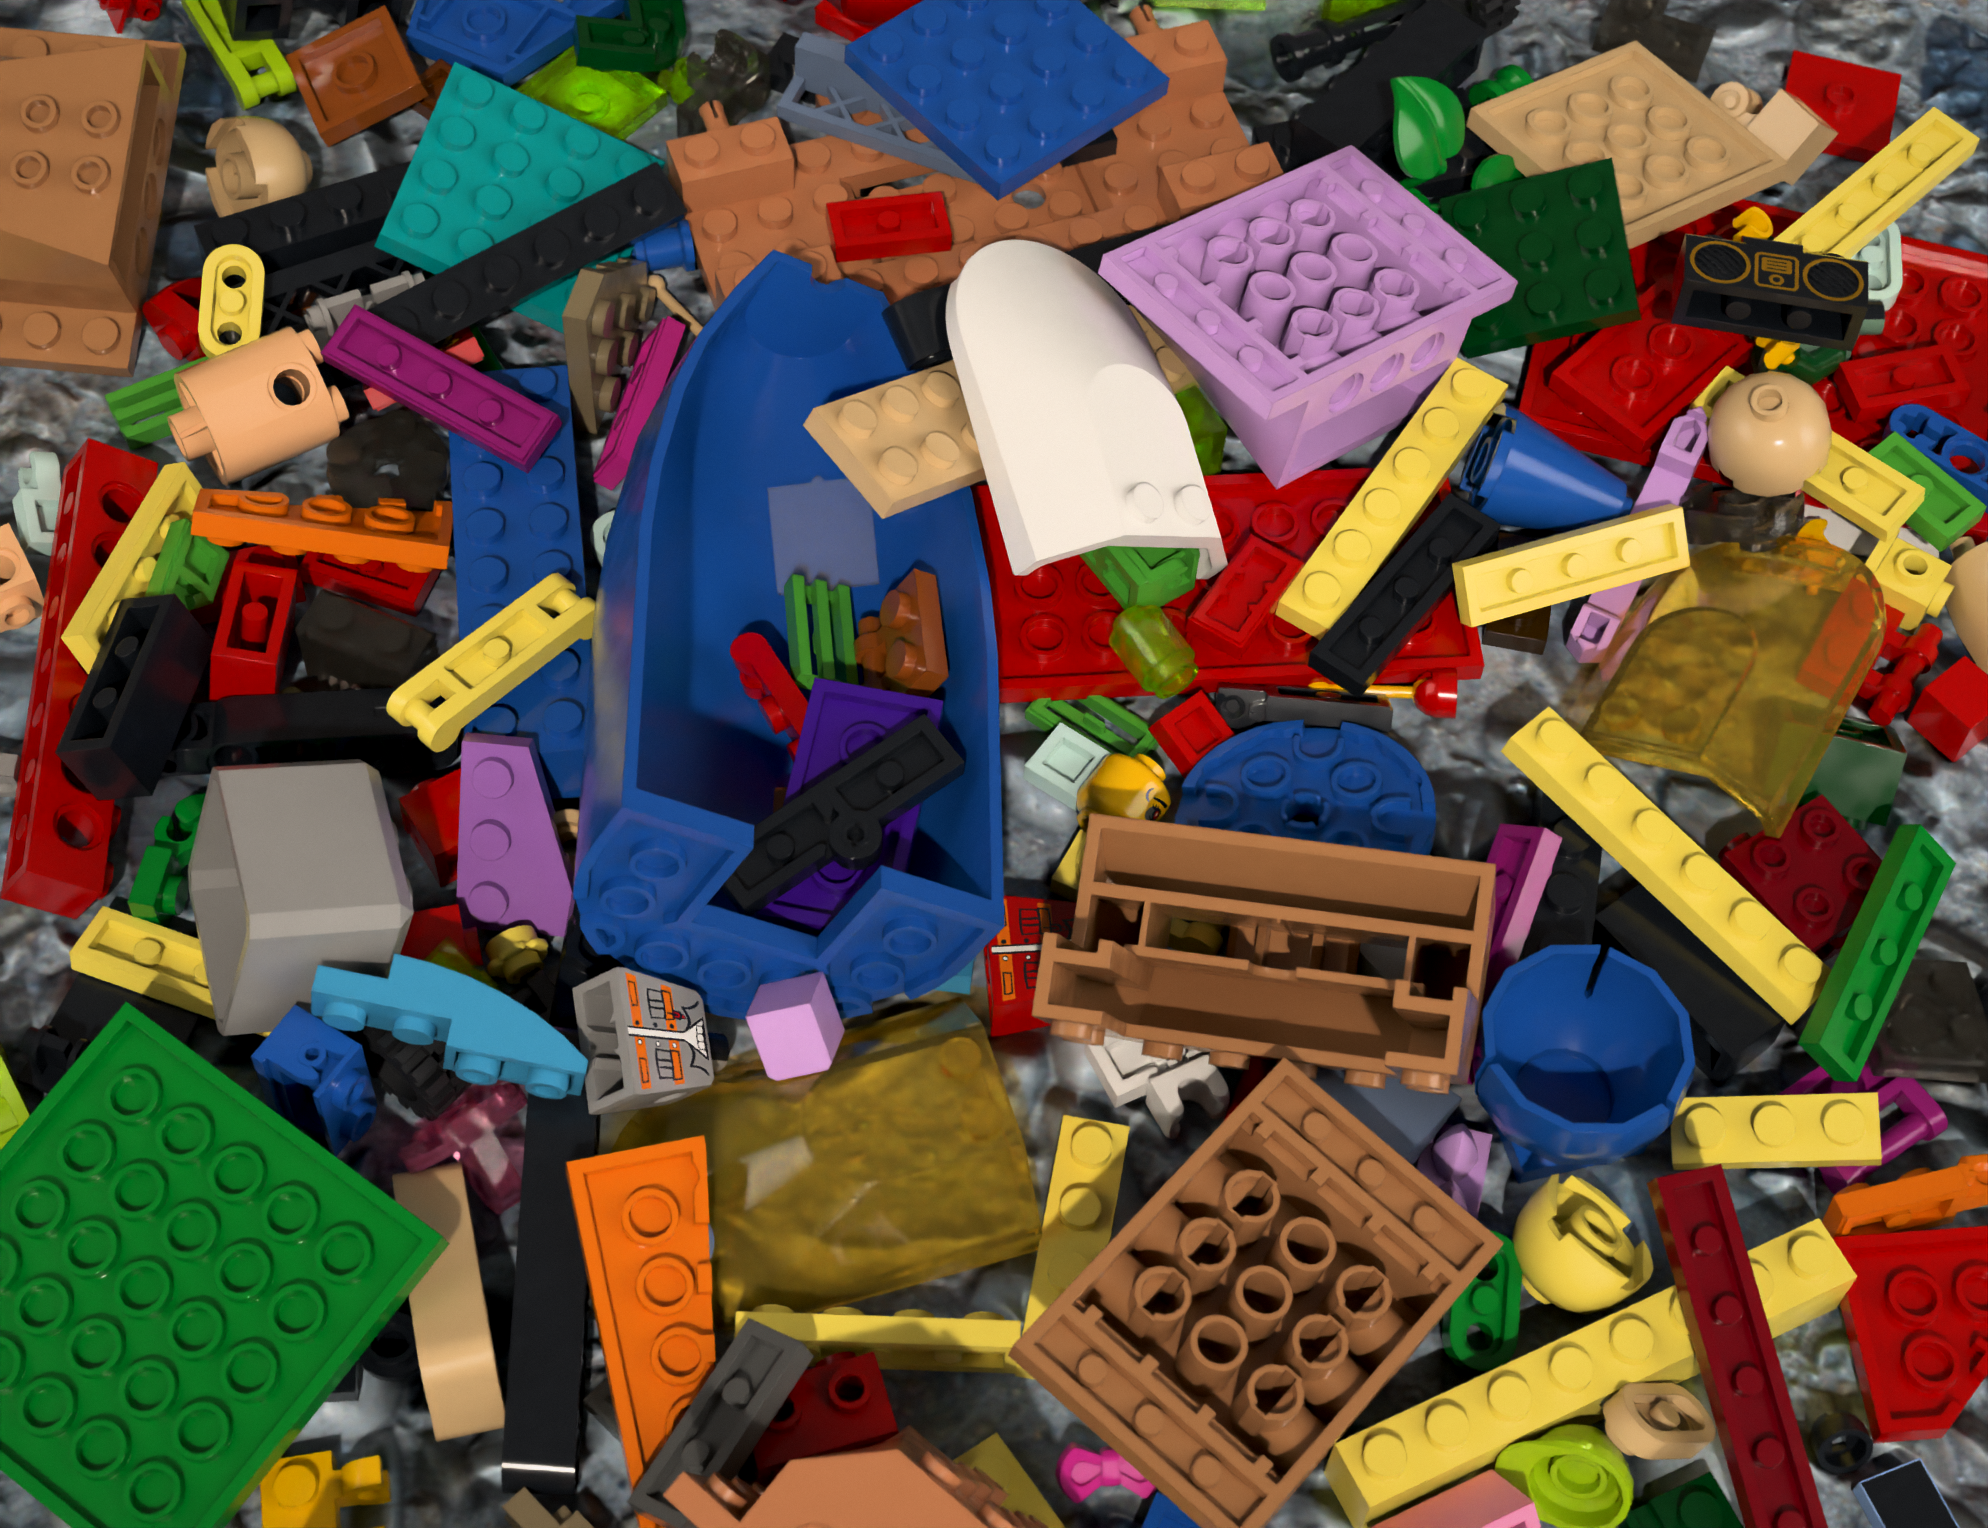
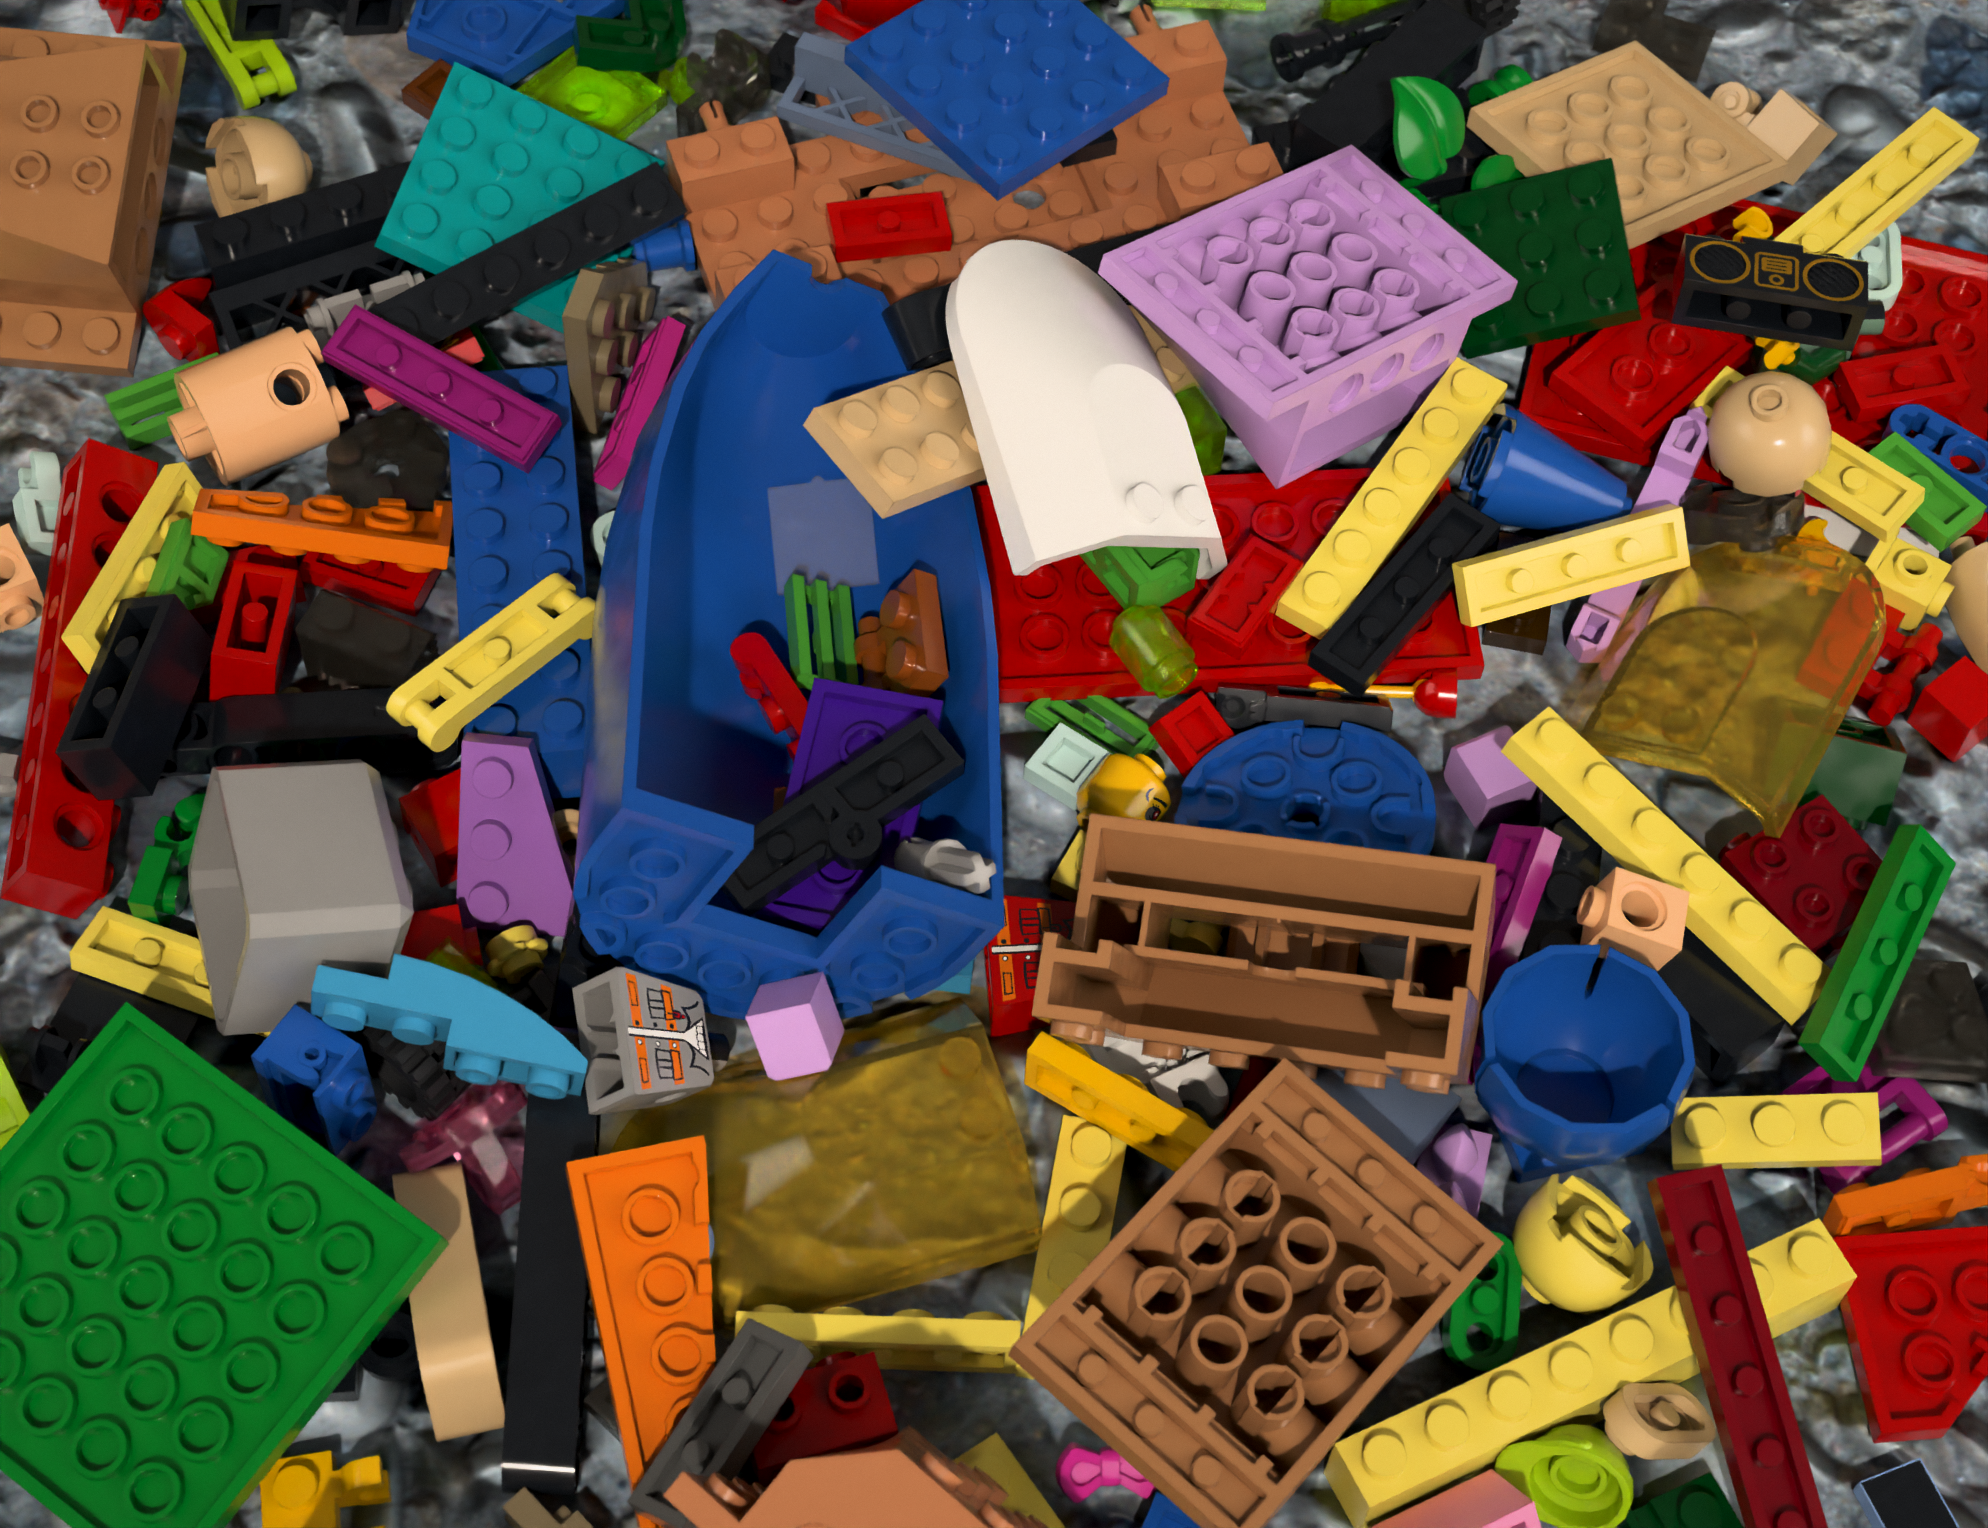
light yellow plate [198,244,265,359] -> none
dark orange plate [285,5,429,147] -> none
tan hinge [647,275,703,337] -> none
red plate [1783,50,1902,163] -> none
black hinge [1810,1410,1873,1473] -> none
none -> light grey axle [894,837,997,894]
none -> yellow plate [1024,1031,1215,1172]
none -> lavender piece [1443,725,1538,831]
none -> light nougat brick [1577,867,1690,971]

